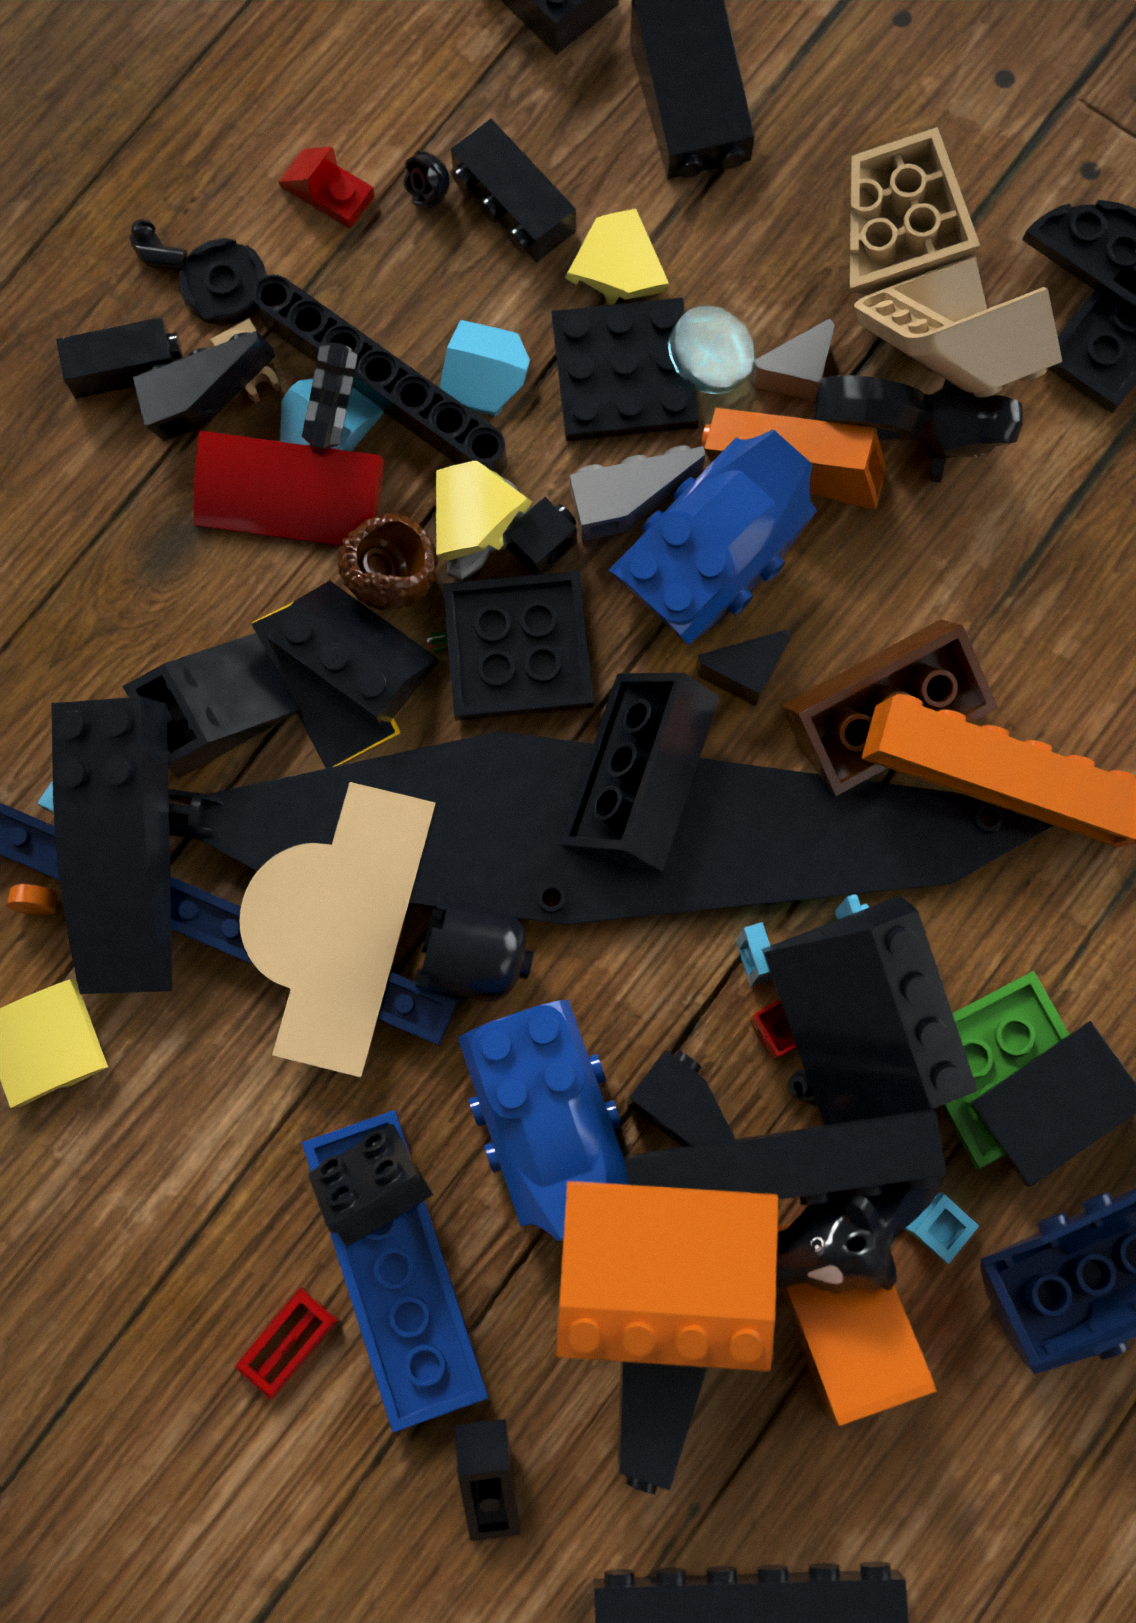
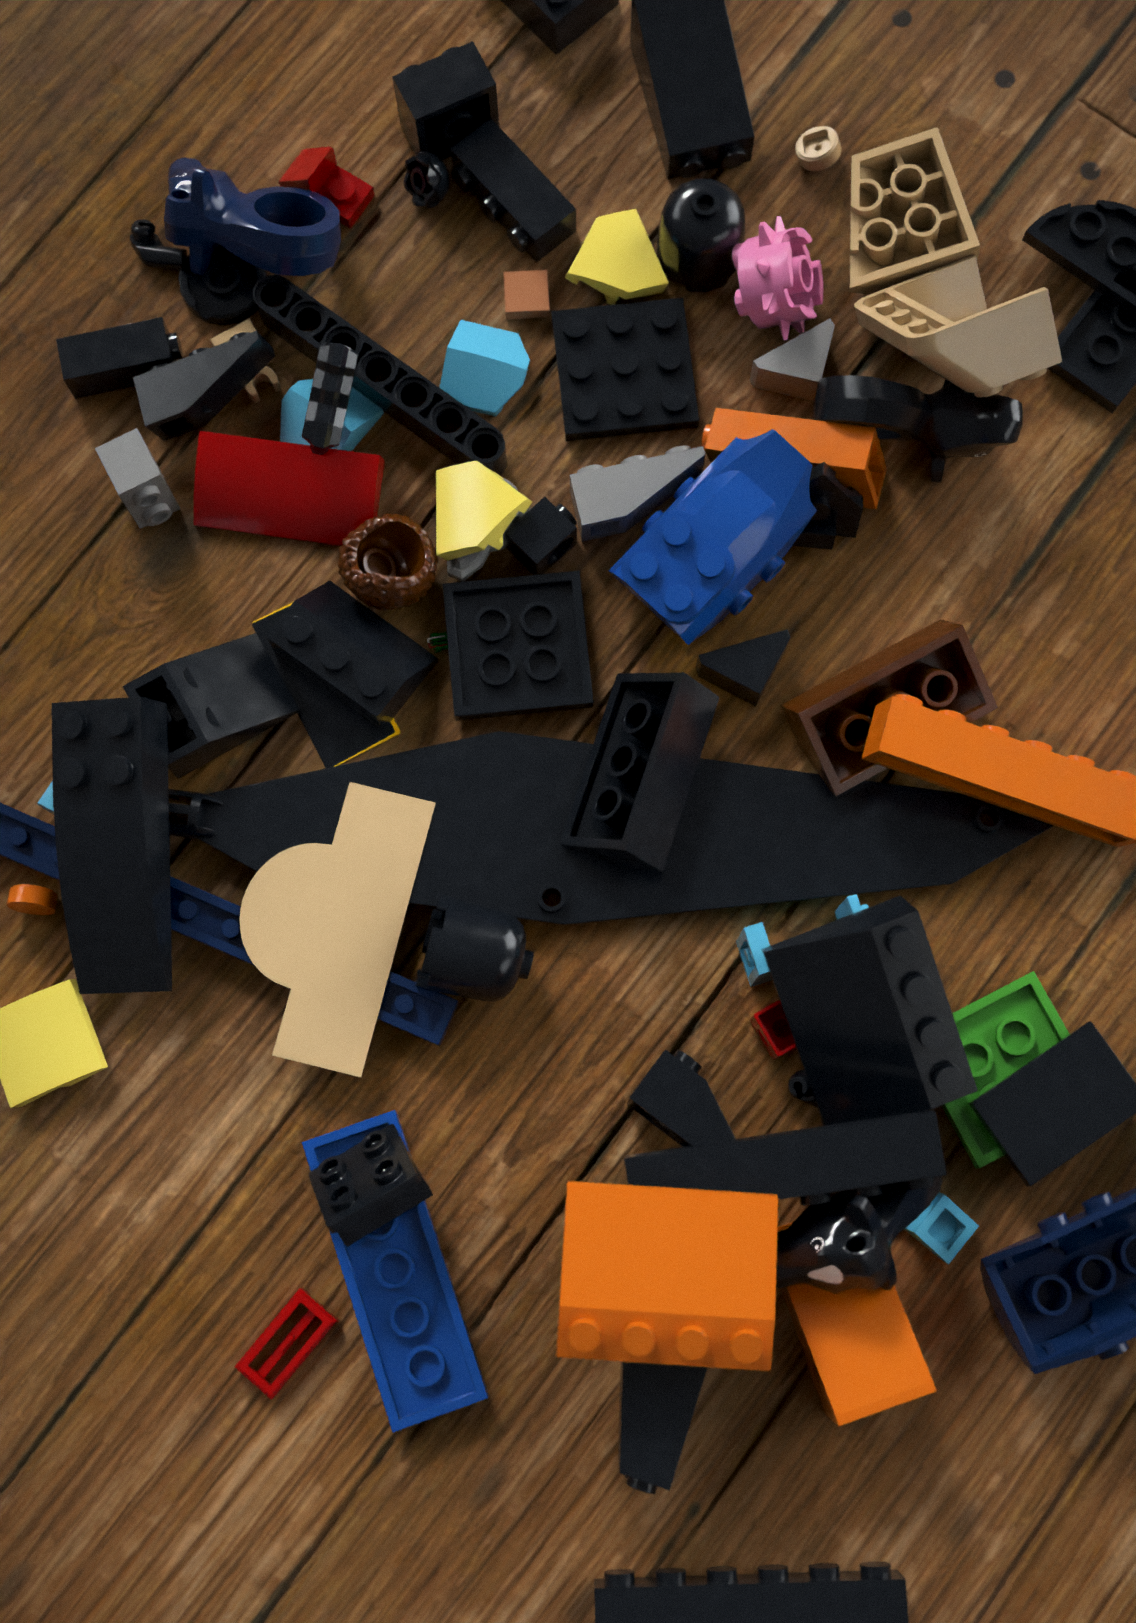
black slope [456,1419,520,1541] -> none
blue slope [458,999,628,1241] -> none
clear light blue tile [668,305,755,394] -> none
none -> light grey brick [95,428,180,529]
none -> dark blue animal [164,157,341,276]
none -> black brick [392,41,499,161]
none -> nougat tile [503,270,550,320]
none -> black cylinder [657,179,745,292]
none -> bright pink brick [732,216,824,341]
none -> black plate [792,462,863,550]
none -> tan tile [795,126,842,171]

